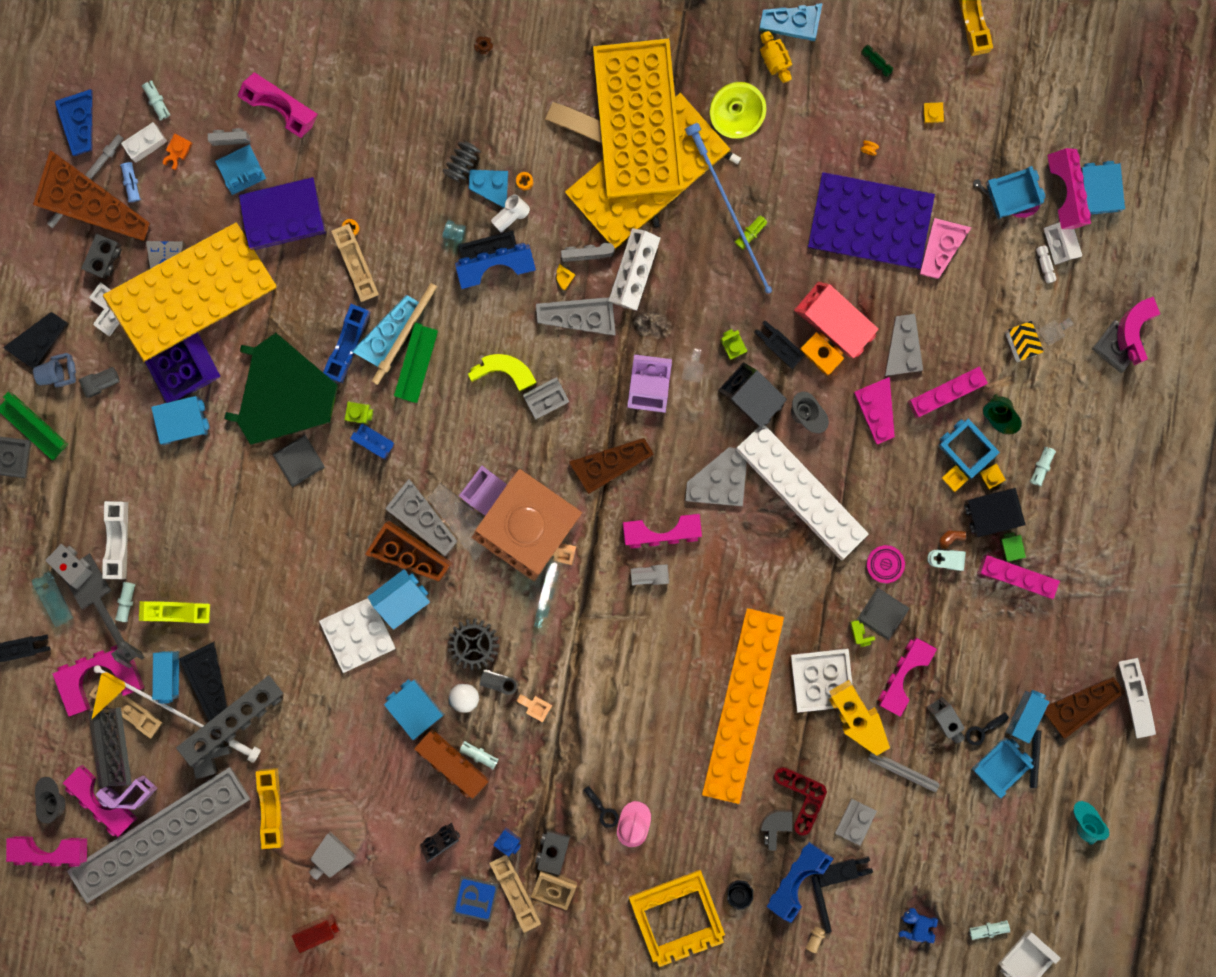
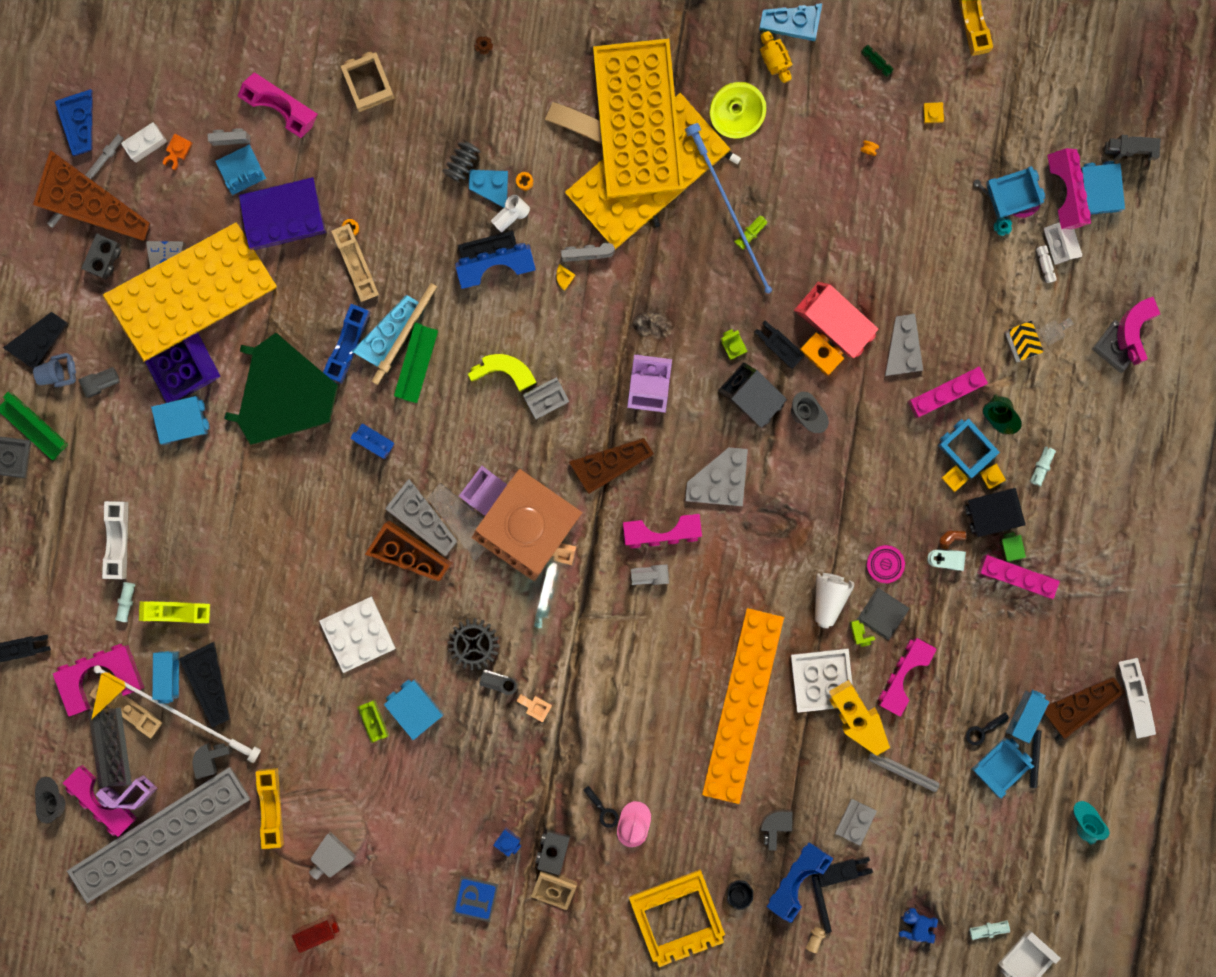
dark pink arch [6,836,87,867] -> none
clear light blue plate [32,571,74,627] -> none
light grey brick [45,544,93,590] -> none
dark grey piece [65,553,145,668] -> none
white plate [89,282,119,336] -> none
light blue pin [120,162,141,203] -> none
light aqua pin [141,81,171,120] -> none
dark grey brick [176,675,283,767] -> none
dark grey piece [273,435,325,487] -> none
lime bracket [345,402,373,424] -> none
dark azure brick [368,569,430,630] -> none
dark orange wedge [414,729,489,799] -> none
black hinge [420,822,461,863] -> none
clear light blue wheel [442,220,467,244] -> none
white hair [448,684,479,713] -> none
light aqua pin [459,741,499,770] -> none
tan slope [489,855,541,933] -> none
light grey wing [536,297,615,336] -> none
white brick [609,228,660,311] -> none
clear plate [681,348,704,383] -> none
white plate [735,426,868,561] -> none
dark red beam [774,767,827,836] -> none
dark purple plate [807,172,935,270] -> none
dark pink wing [854,377,895,445] -> none
bright pink wing [919,218,971,279] -> none
dark grey torso [926,697,965,744] -> none
none -> tan window [341,52,395,112]
none -> lime hinge [357,700,389,743]
none -> white cone [815,573,854,628]
none -> teal plate [993,217,1012,236]
none -> dark grey hips [1104,134,1161,160]

